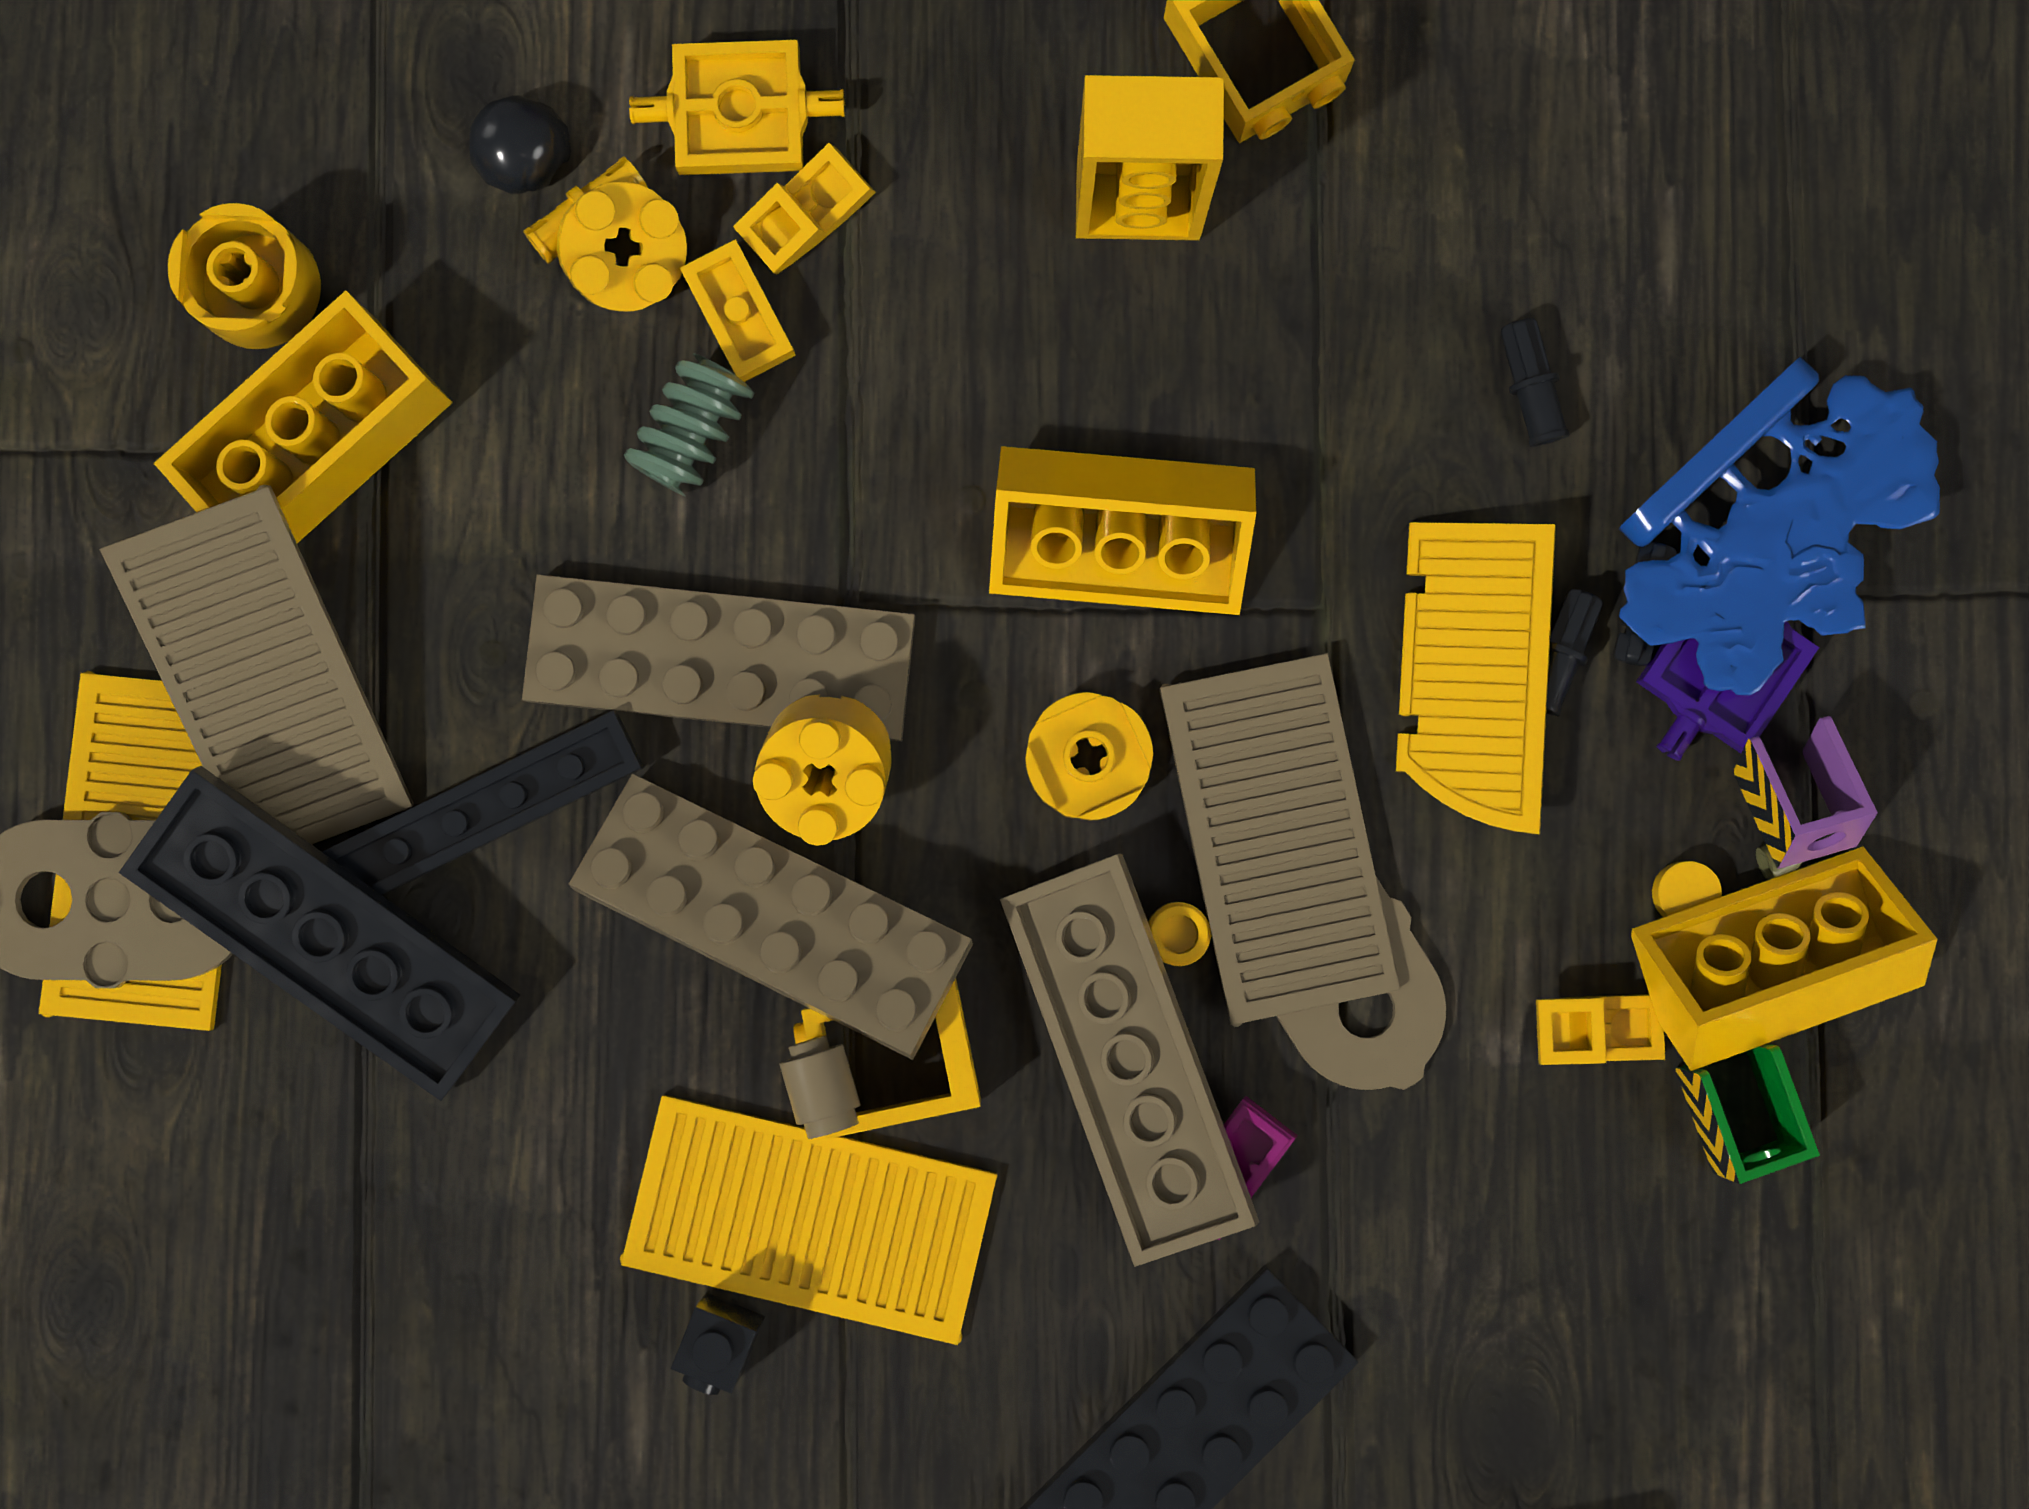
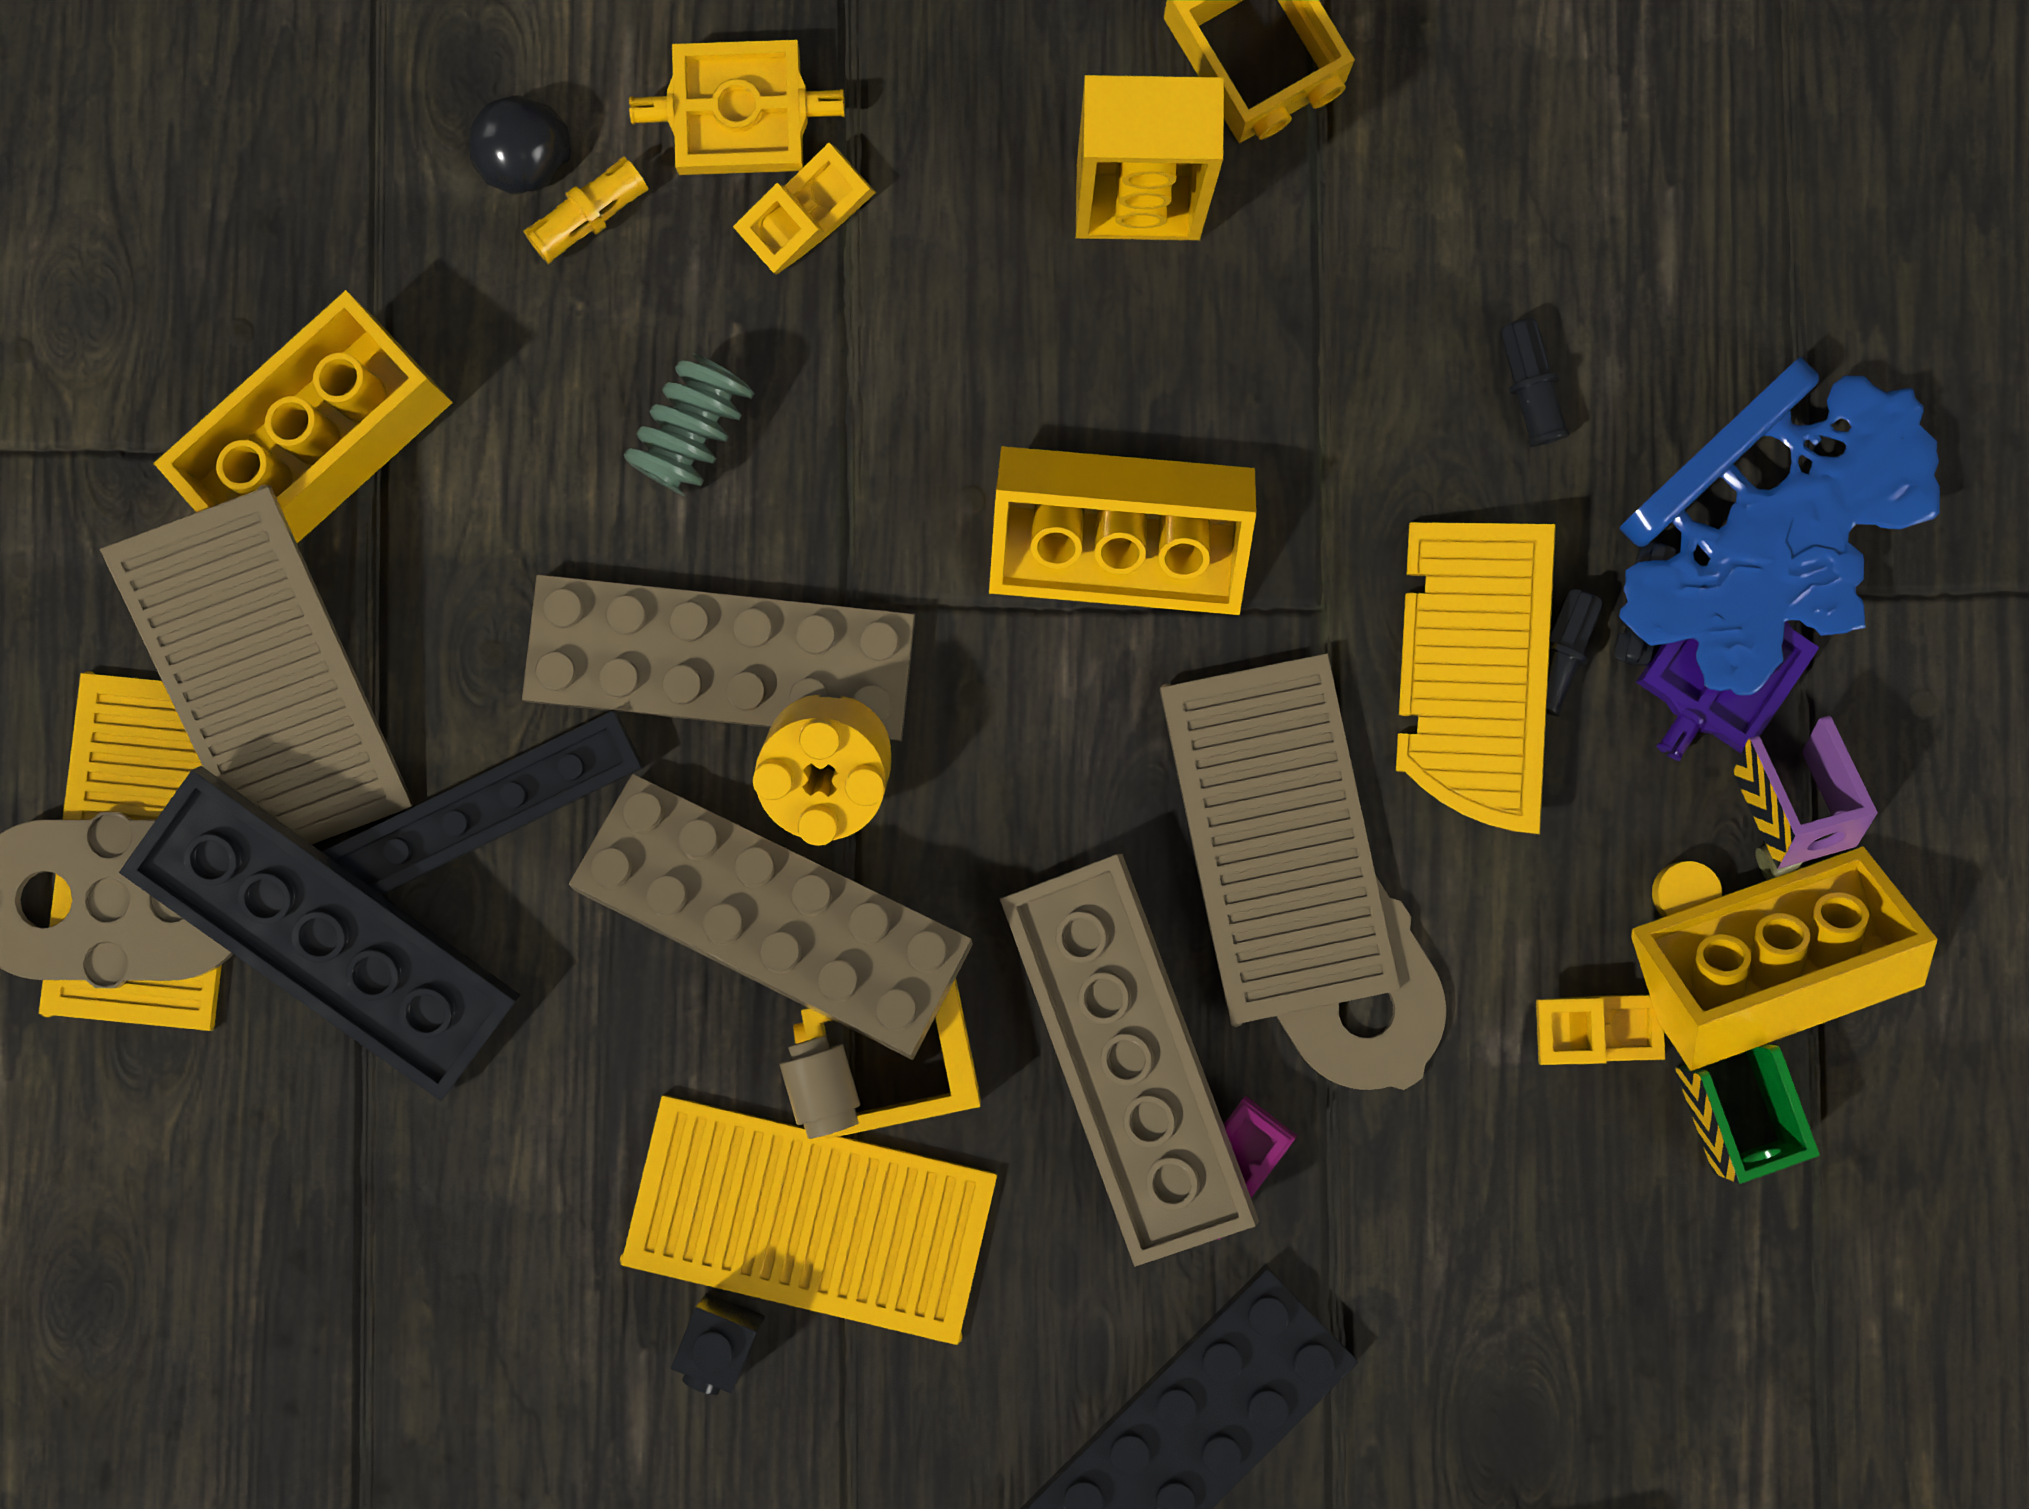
yellow brick [168,203,321,349] -> none
yellow plate [557,182,687,312] -> none
yellow plate [680,239,796,382] -> none
yellow plate [1025,692,1153,821] -> none
yellow tile [1148,902,1211,966] -> none

